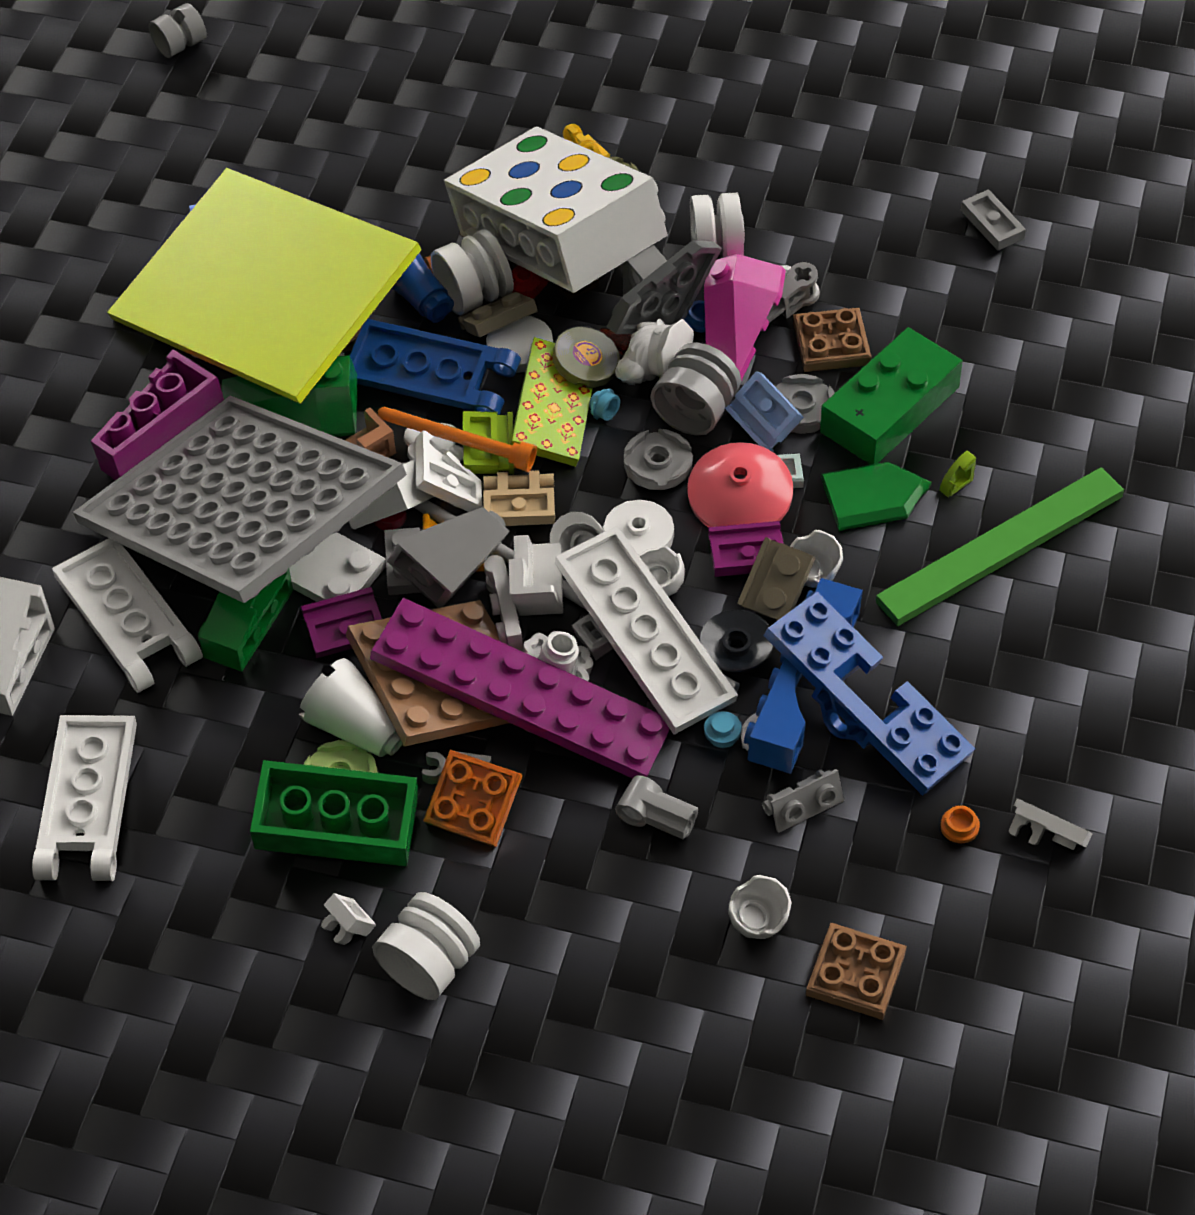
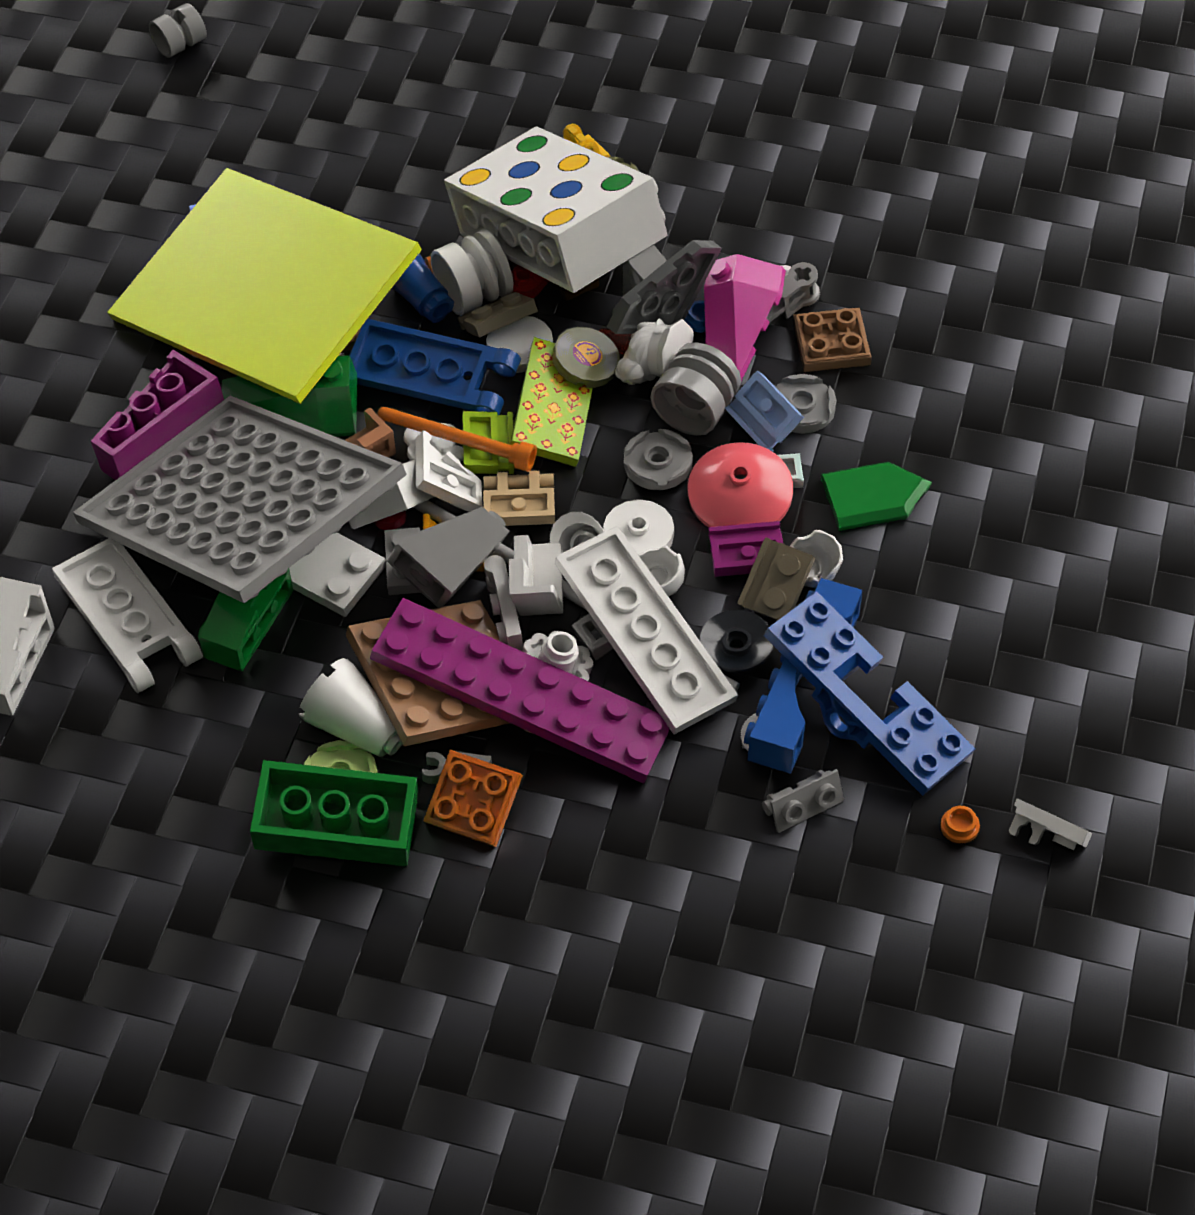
white hinge [32,715,137,881] -> none
magenta plate [301,587,382,659] -> none
white tile [321,893,376,945] -> none
white wheel [372,892,480,1000] -> none
medium azure plate [589,388,620,421] -> none
light grey piece [615,776,698,840] -> none
white wheel [690,192,745,258] -> none
medium azure plate [704,711,742,748] -> none
white hair [728,875,792,939] -> none
medium nougat tile [806,923,907,1020] -> none
green brick [820,327,963,465] -> none
bright green tile [876,467,1124,627] -> none
lime tile [939,450,976,497] -> none
light grey plate [961,189,1026,251] -> none

